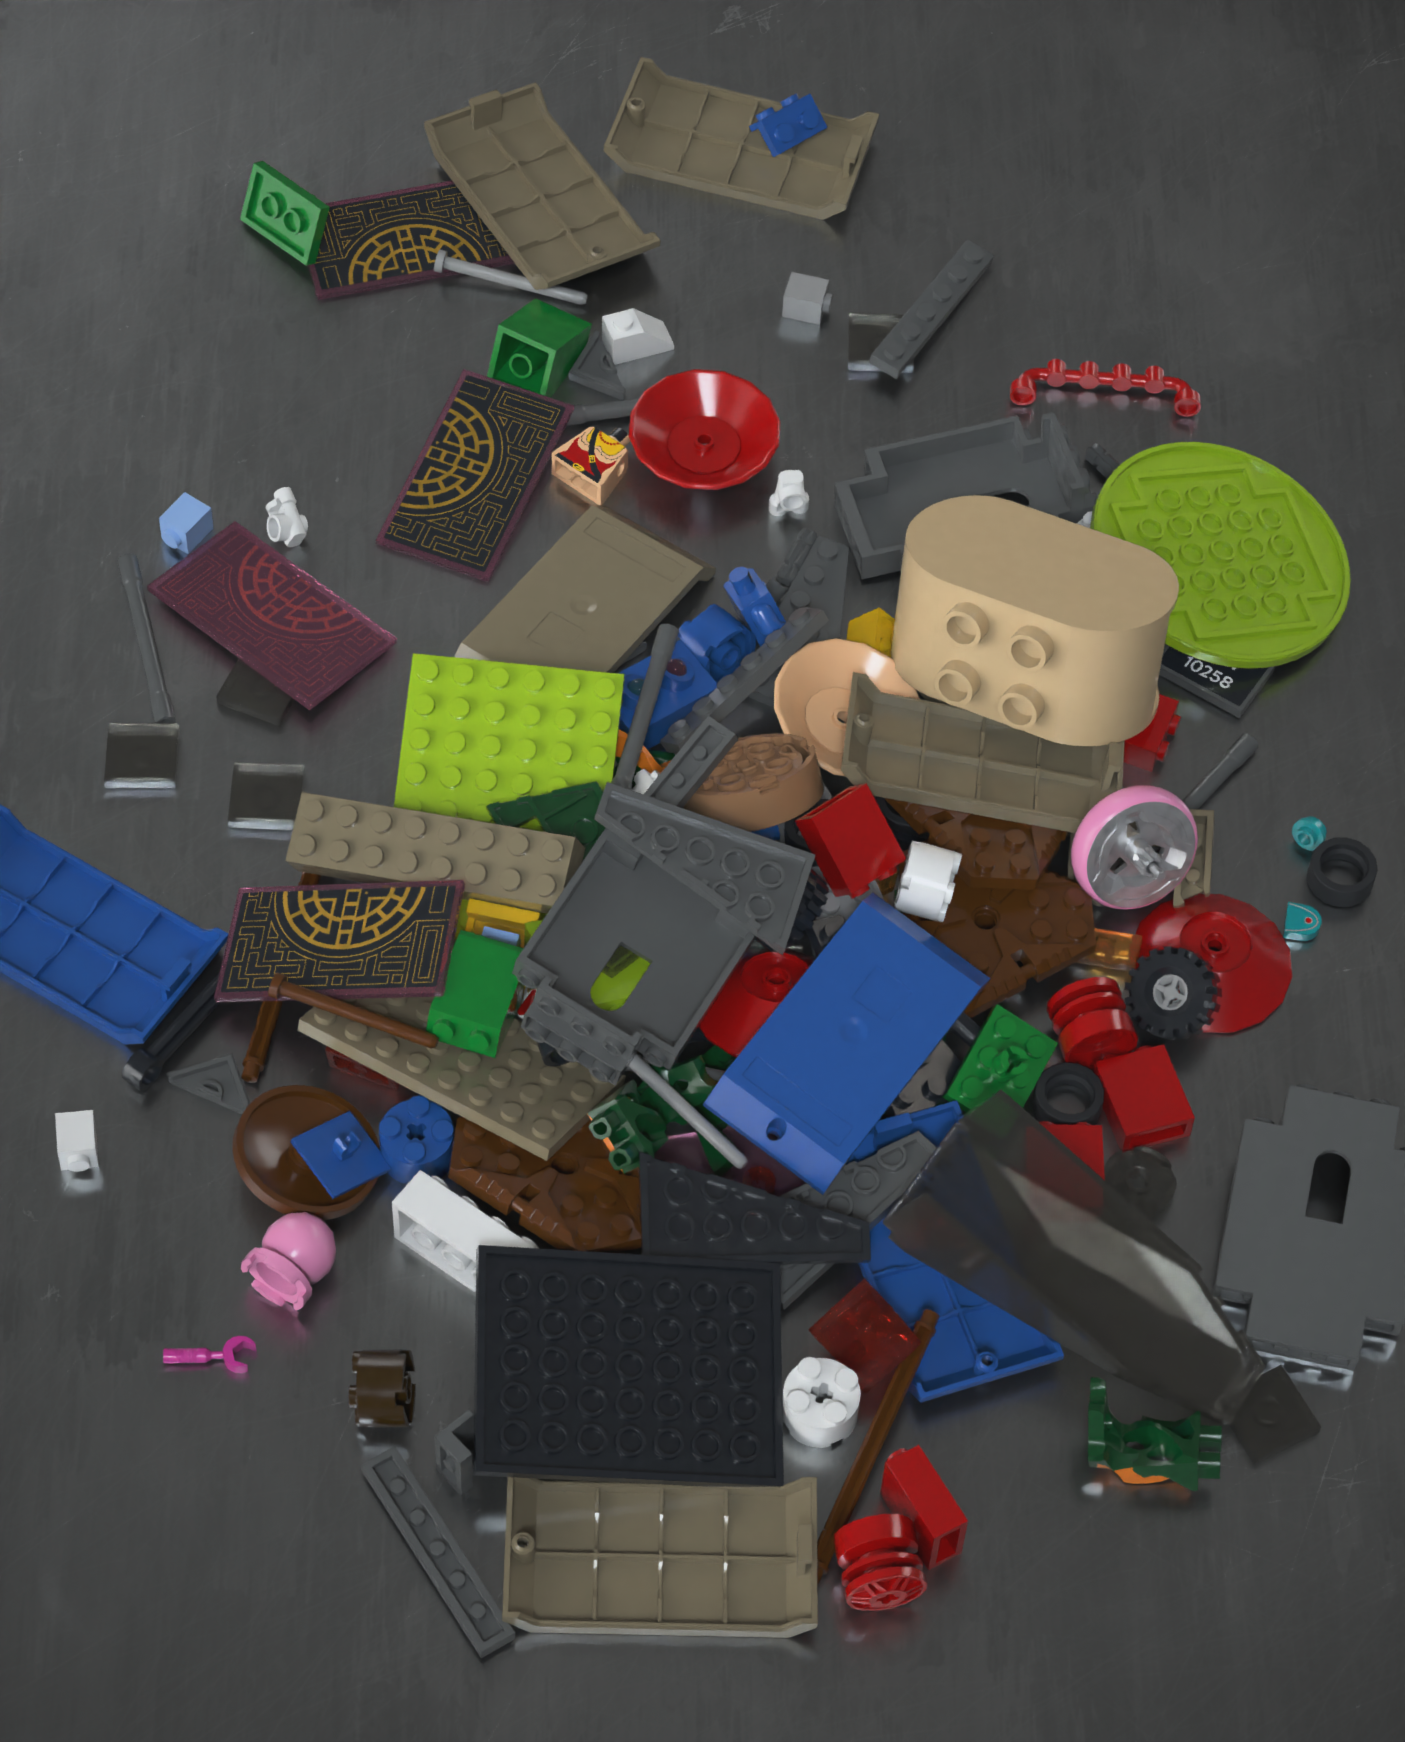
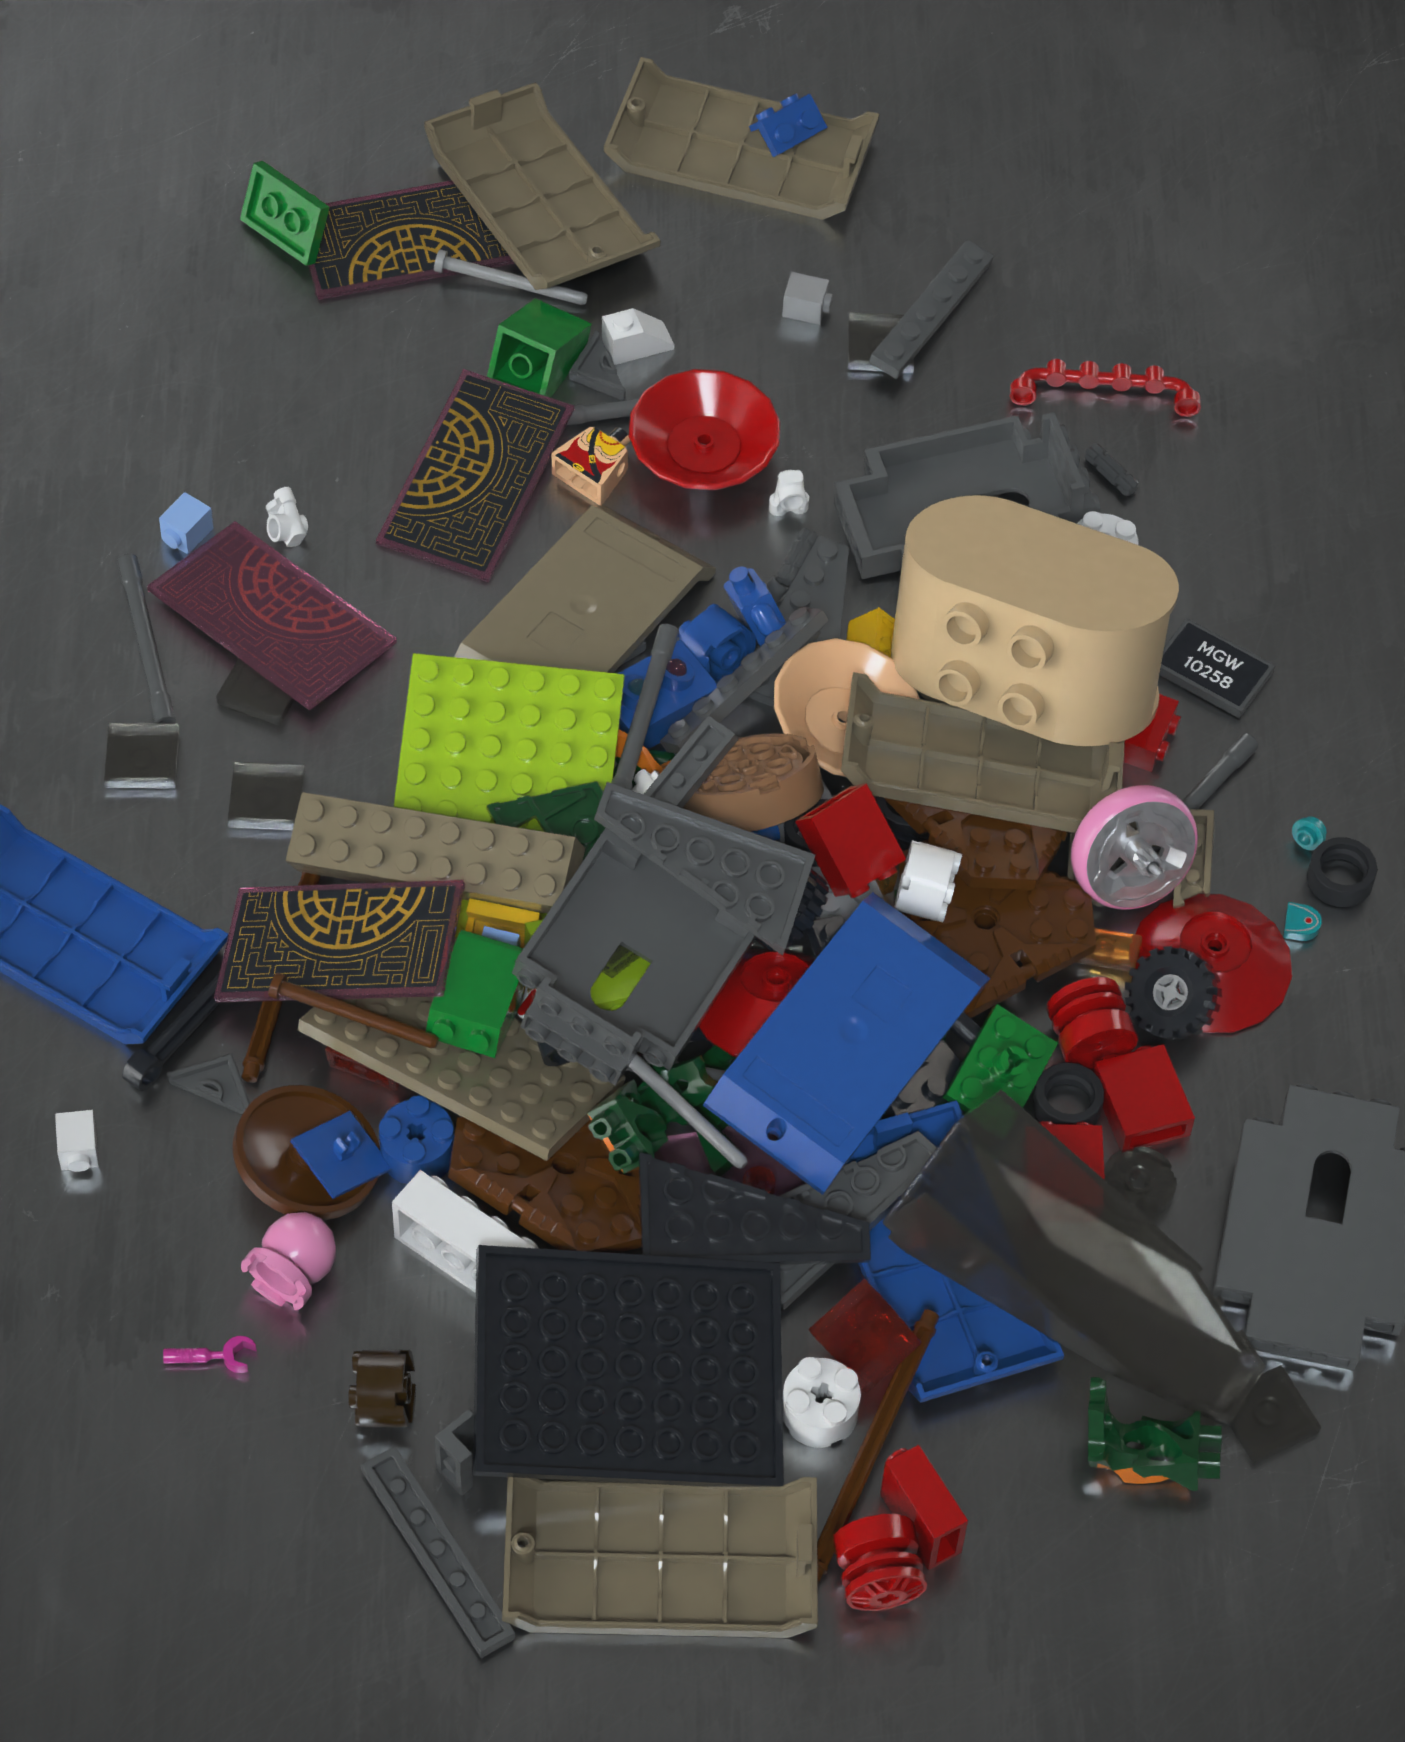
lime plate [1090,442,1351,669] -> none

